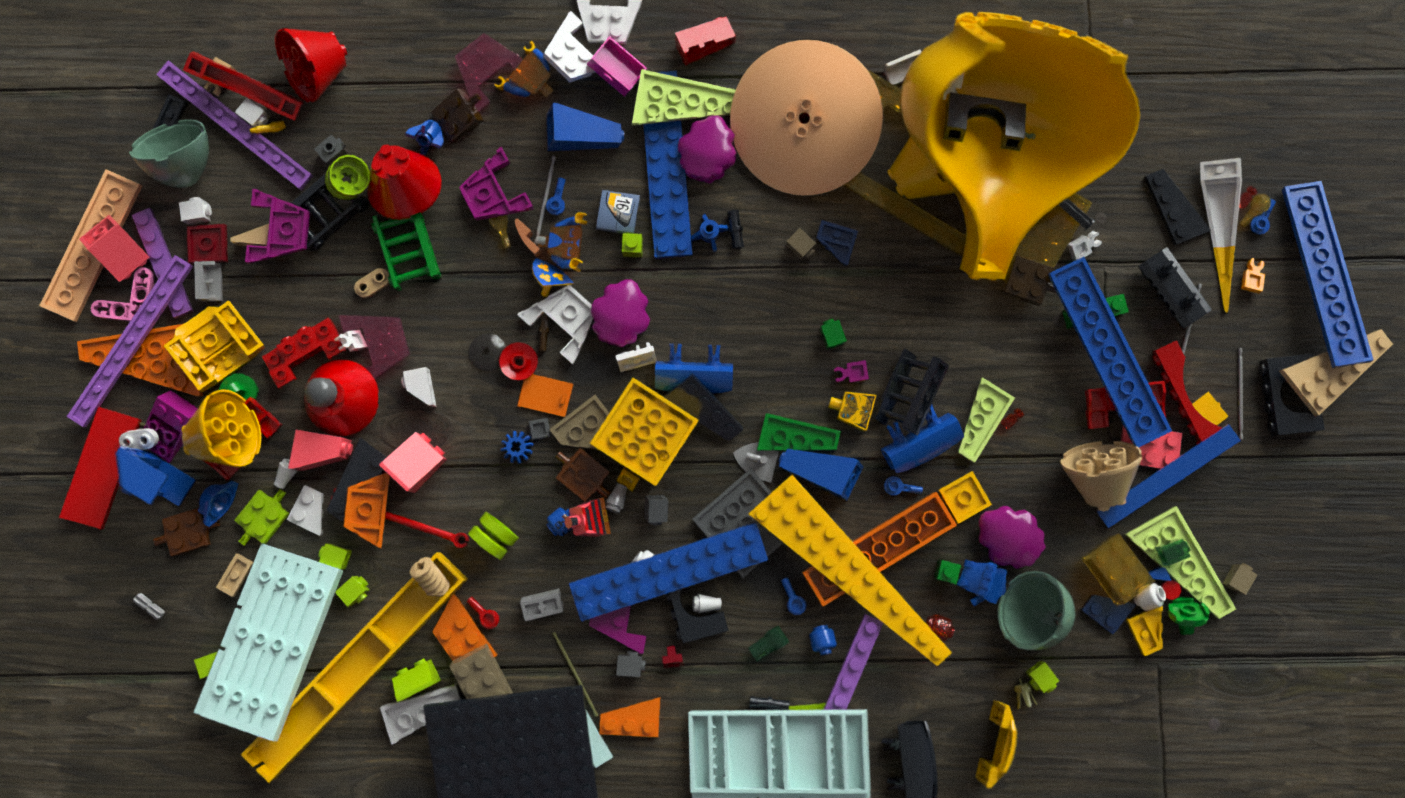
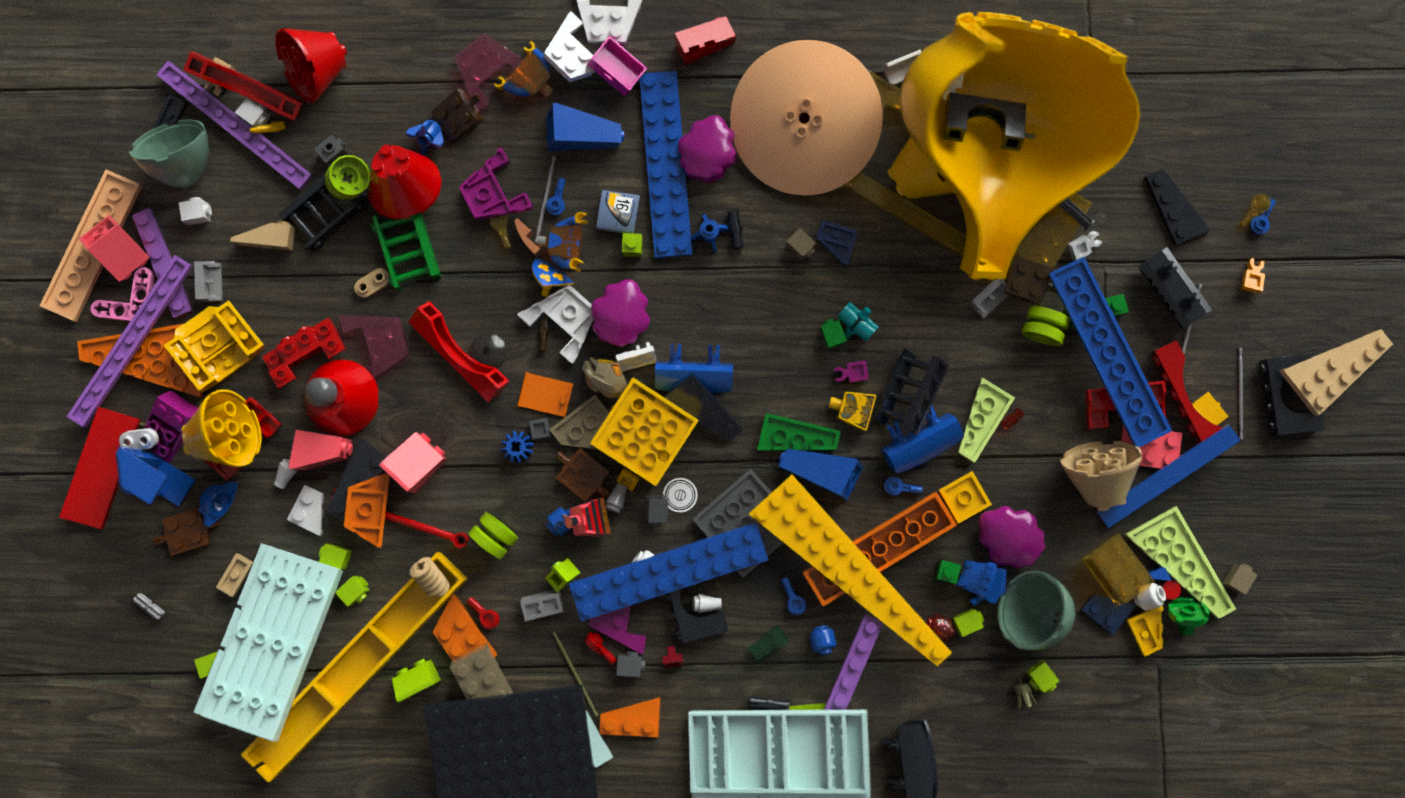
dark red plate [187,224,228,265] -> none
green tile [219,374,259,401] -> none
lime plate [234,489,290,546] -> none
magenta wing [245,189,310,264] -> none
white plate [334,330,368,352] -> none
white wing [380,684,462,745] -> none
white slope [401,367,436,407] -> none
red dish [499,342,538,381] -> none
yellowish green wing [631,69,736,126] -> none
light grey shield [733,442,779,483] -> none
yellow slope [975,700,1016,788] -> none
clear green brick [1155,539,1190,566] -> none
white plate [1200,158,1242,313] -> none
clear red piece [1239,186,1257,209] -> none
blue plate [1282,181,1374,368] -> none
none -> red arch [408,301,509,402]
none -> lime brick [545,558,581,593]
none -> dark tan helmet [582,358,627,398]
none -> red plate [585,632,617,665]
none -> white sticker [663,478,698,512]
none -> teal pin [837,302,879,342]
none -> lime brick [952,608,984,637]
none -> light grey hinge [969,279,1008,319]
none -> lime wheel [1021,306,1070,346]

